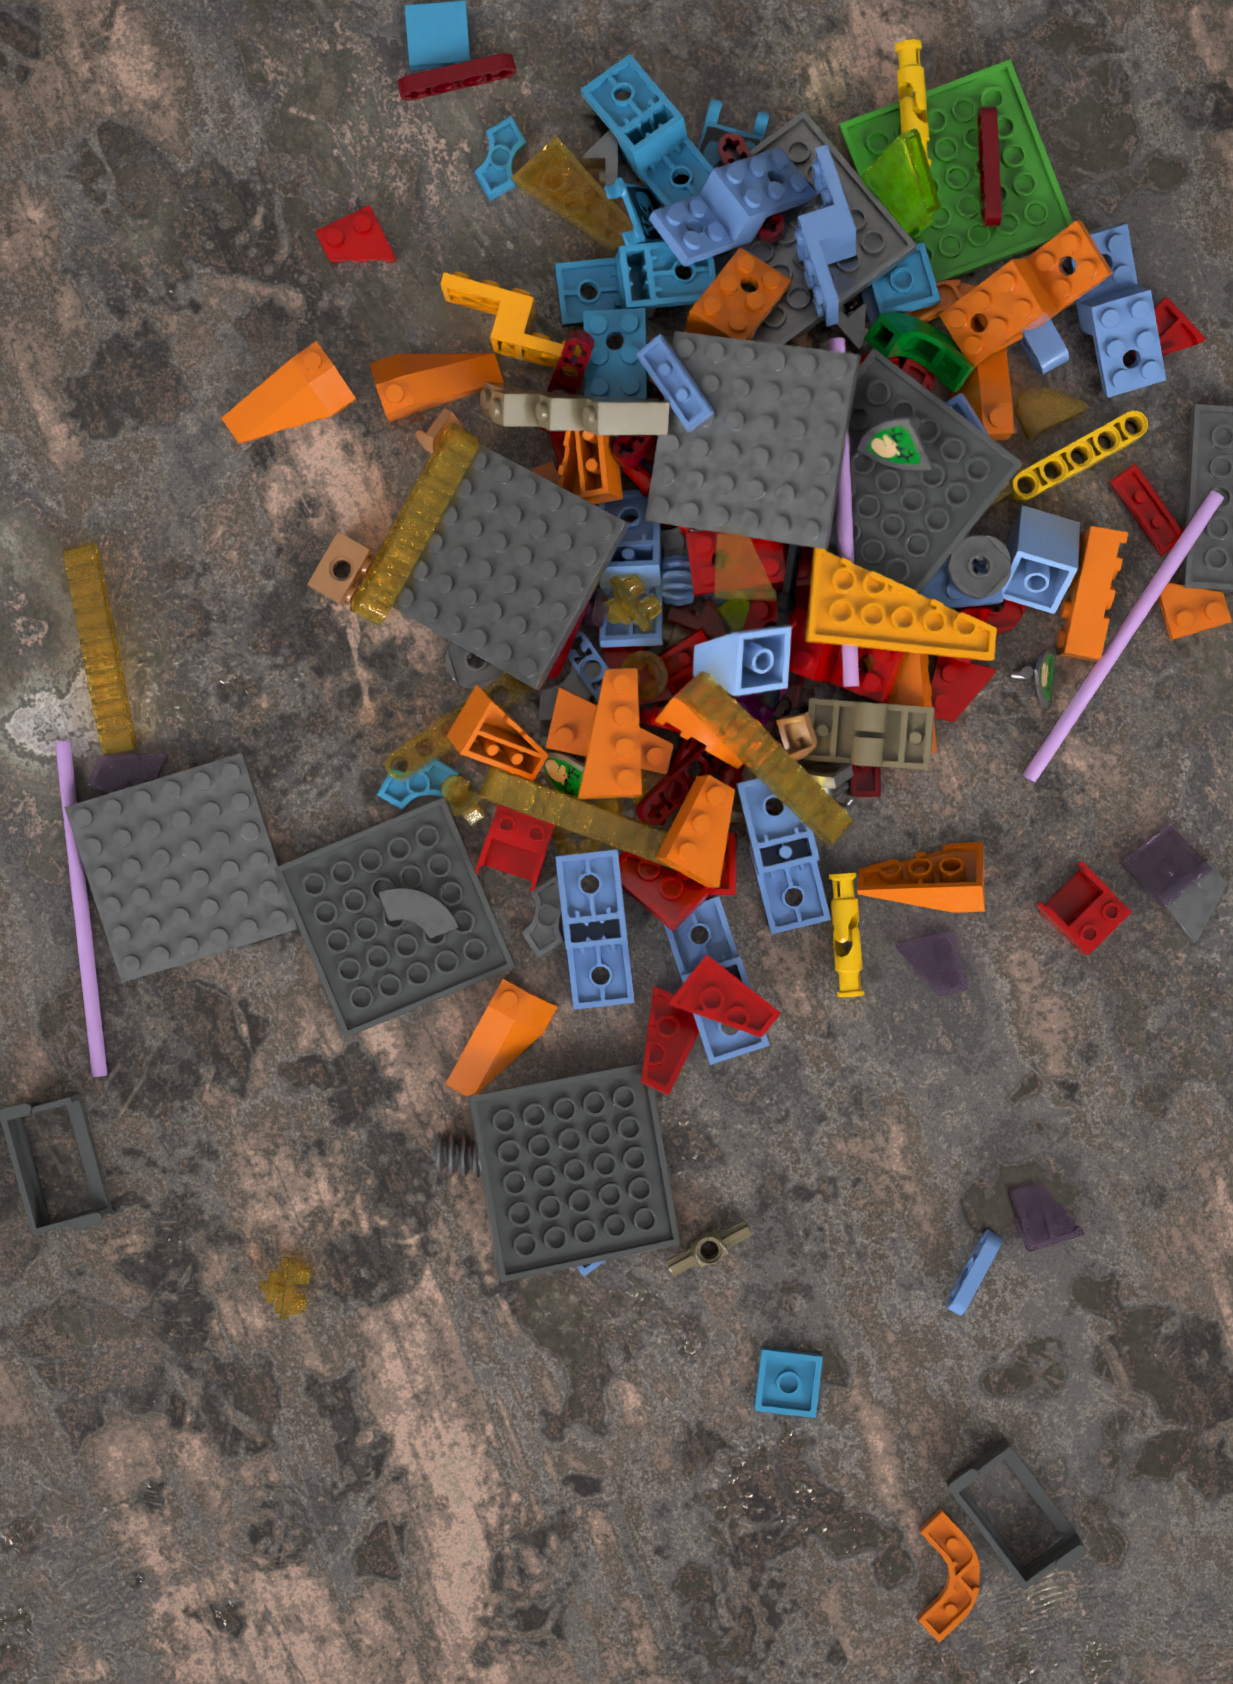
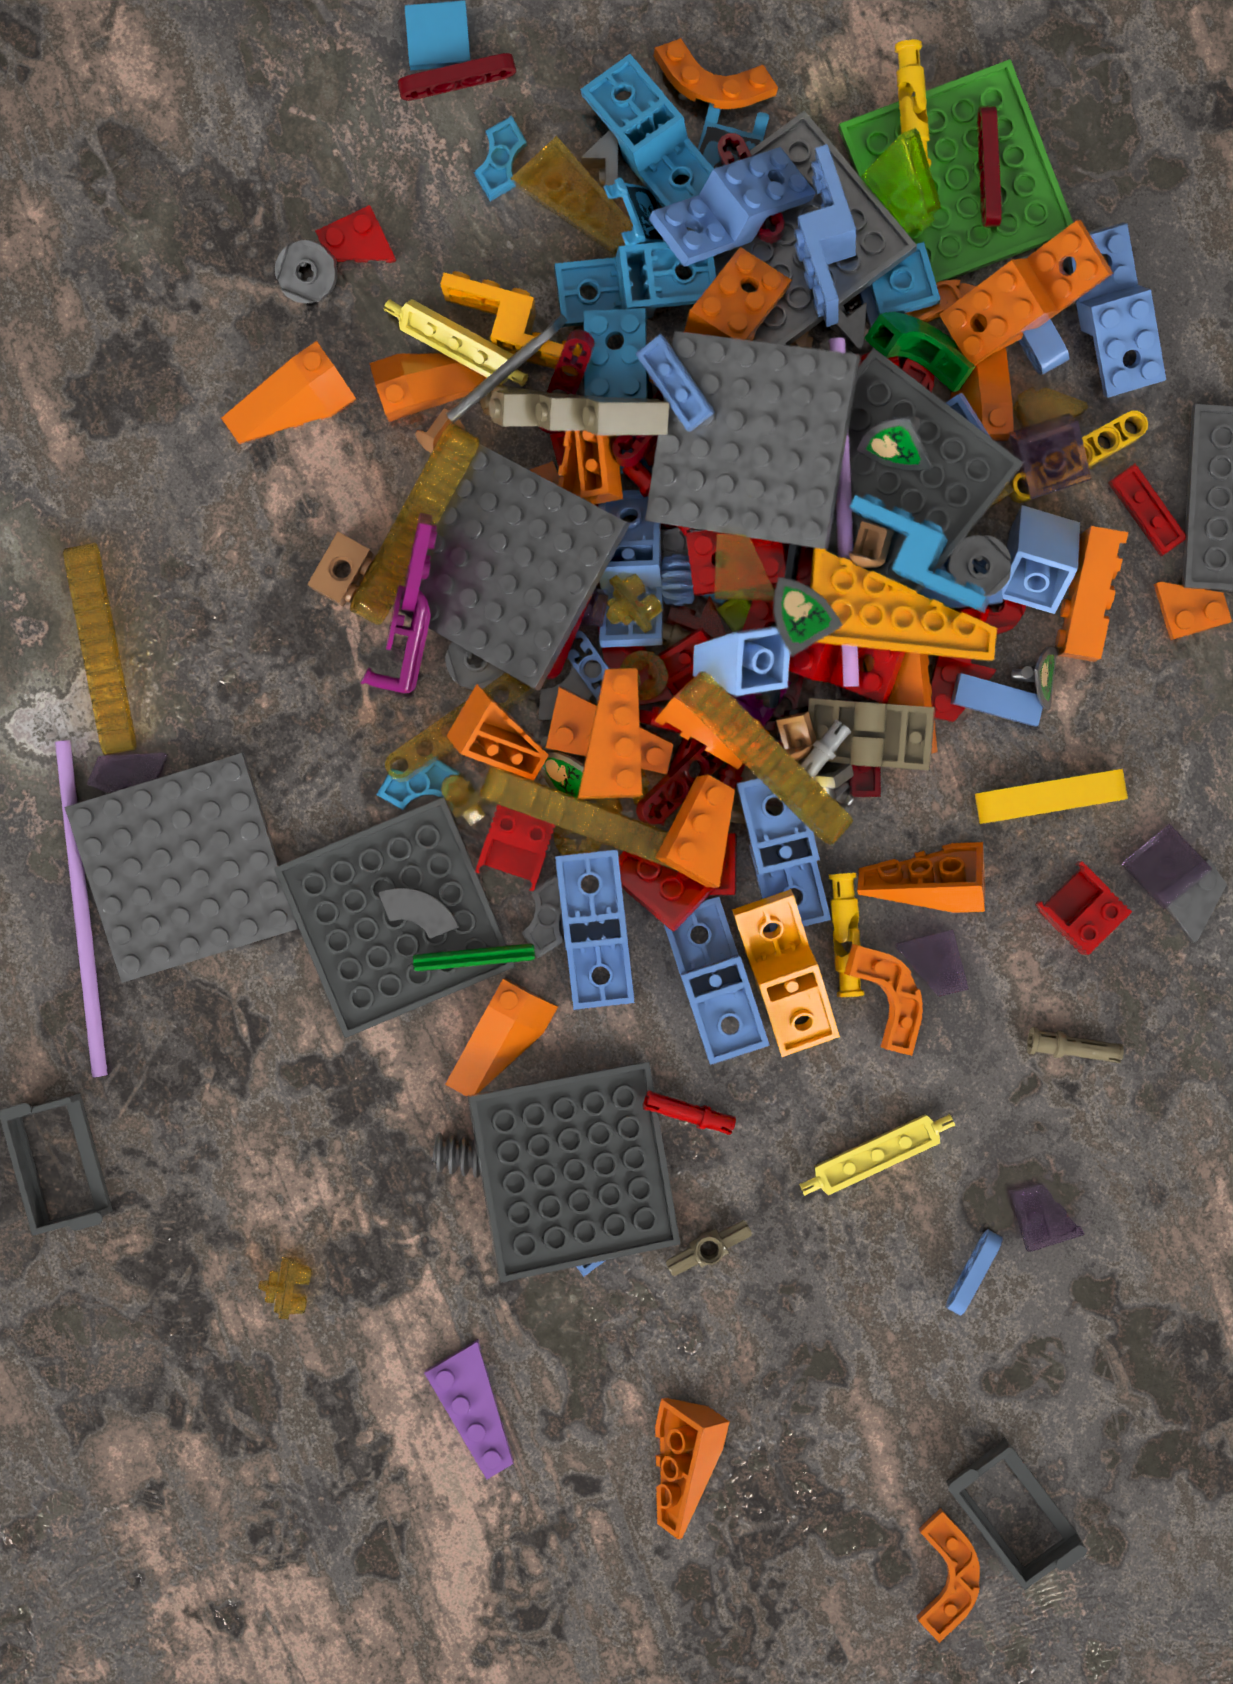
red wing [641,986,699,1096] -> none
red wing [667,954,781,1038] -> none
dark azure tile [754,1347,823,1418] -> none
lavender piece [1022,490,1224,783] -> none
red wing [1129,296,1206,358] -> none
none -> flat silver plate [275,240,338,303]
none -> magenta plate [360,513,437,693]
none -> light yellow plate [384,299,528,386]
none -> green axle [413,943,535,971]
none -> medium lavender wing [424,1339,514,1480]
none -> flat silver piece [446,314,568,423]
none -> red pin [643,1090,736,1135]
none -> orange plate [653,38,778,109]
none -> orange wedge [655,1398,730,1540]
none -> light orange bracket [732,889,840,1057]
none -> shield [773,577,843,656]
none -> light grey pin [797,720,851,781]
none -> light yellow plate [799,1114,955,1196]
none -> orange plate [844,944,923,1056]
none -> medium nougat plate [848,521,894,568]
none -> dark azure bracket [850,494,989,613]
none -> medium blue tile [950,673,1043,726]
none -> yellow beam [975,769,1128,824]
none -> slope [1009,413,1092,499]
none -> dark tan pin [1027,1027,1124,1063]

